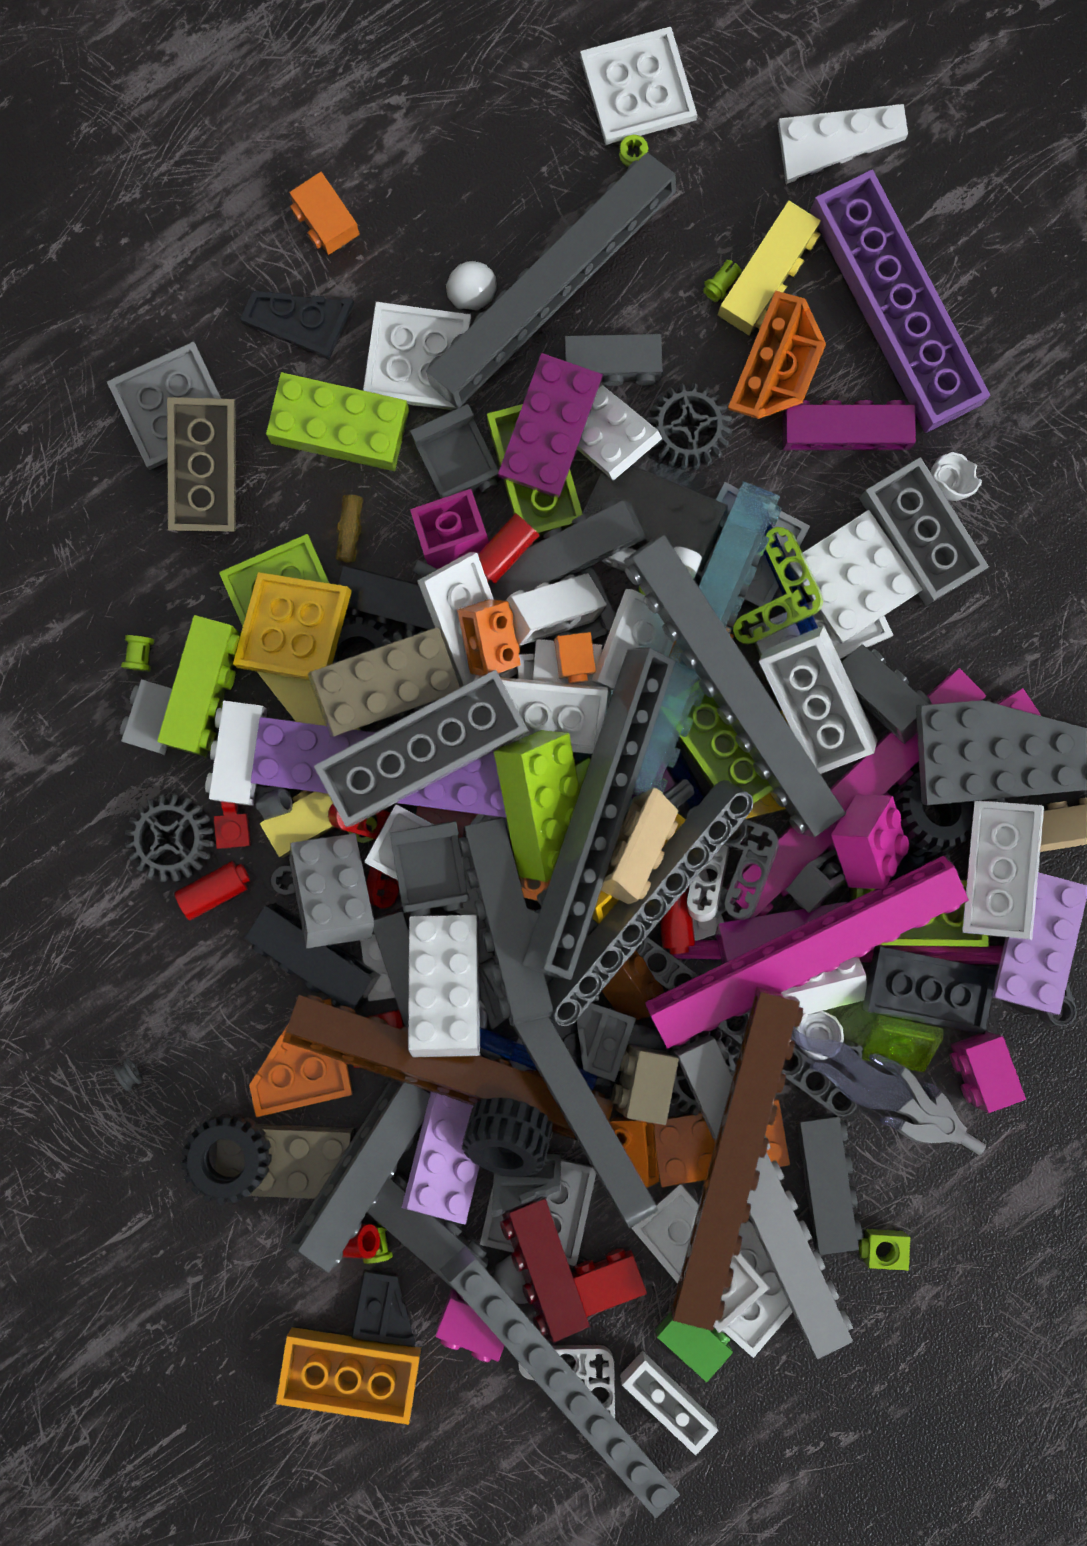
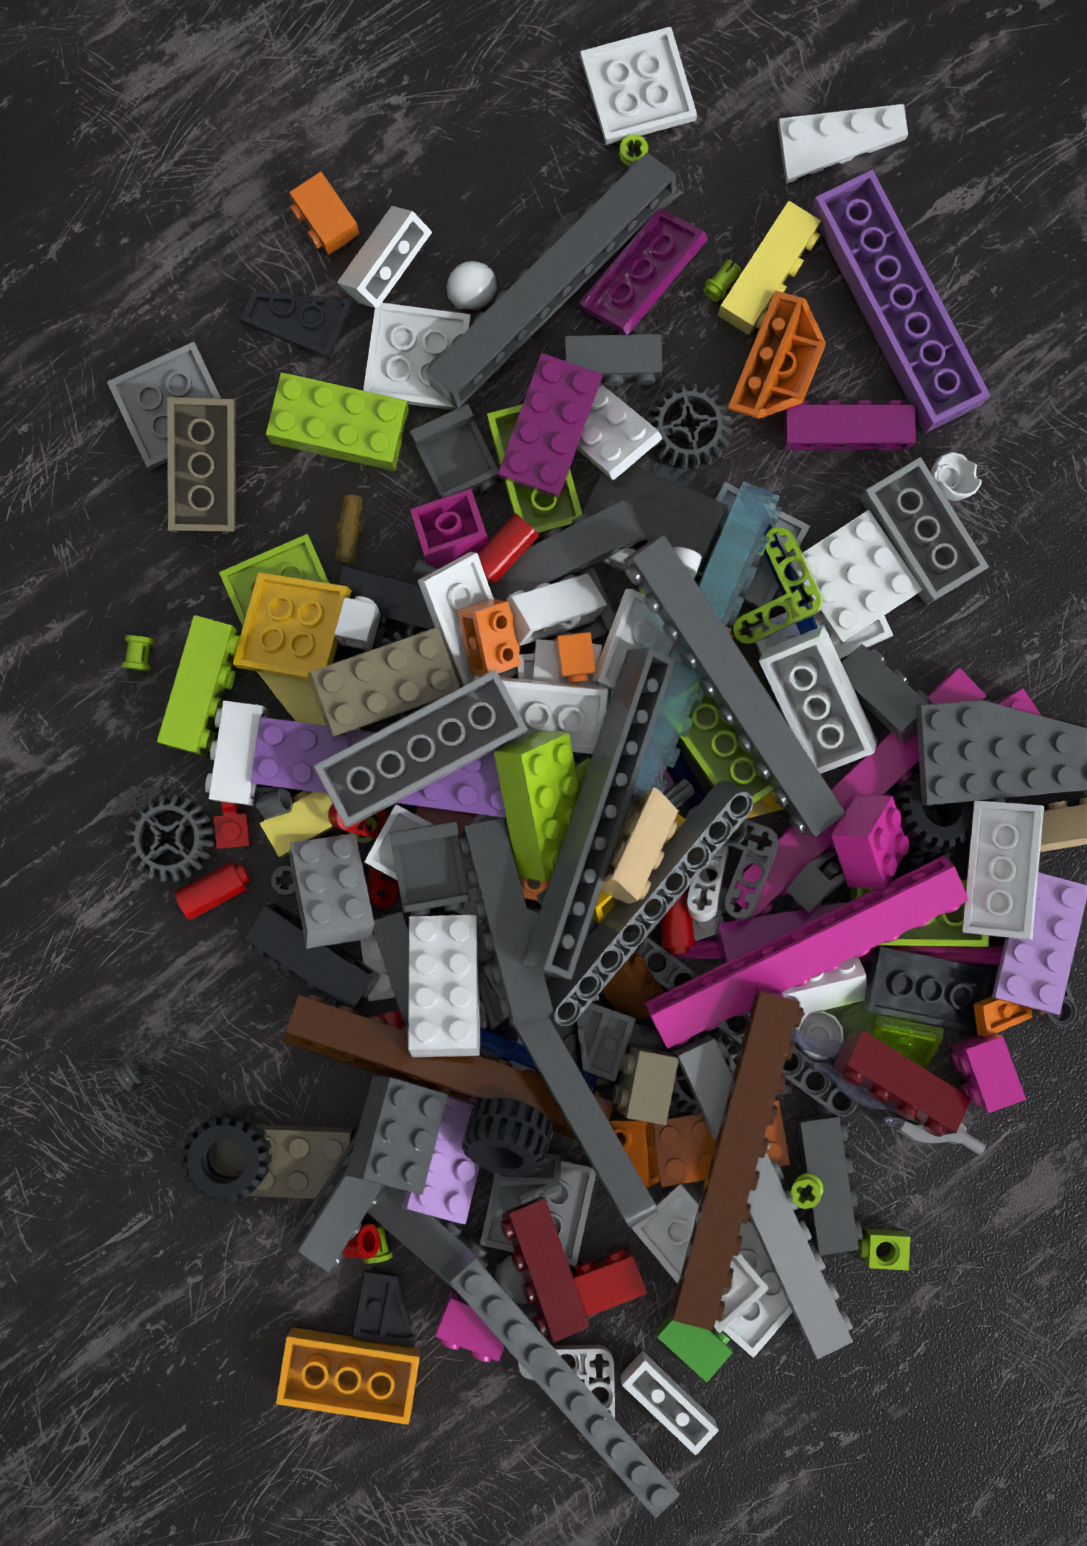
light grey brick [120,679,172,755] -> none
orange plate [249,998,353,1117] -> none
none -> white brick [334,596,381,651]
none -> white brick [337,206,432,309]
none -> dark grey brick [346,1076,448,1195]
none -> magenta plate [579,208,708,335]
none -> lime bush [791,1173,824,1209]
none -> dark red brick [833,1030,971,1137]
none -> orange plate [973,996,1033,1037]

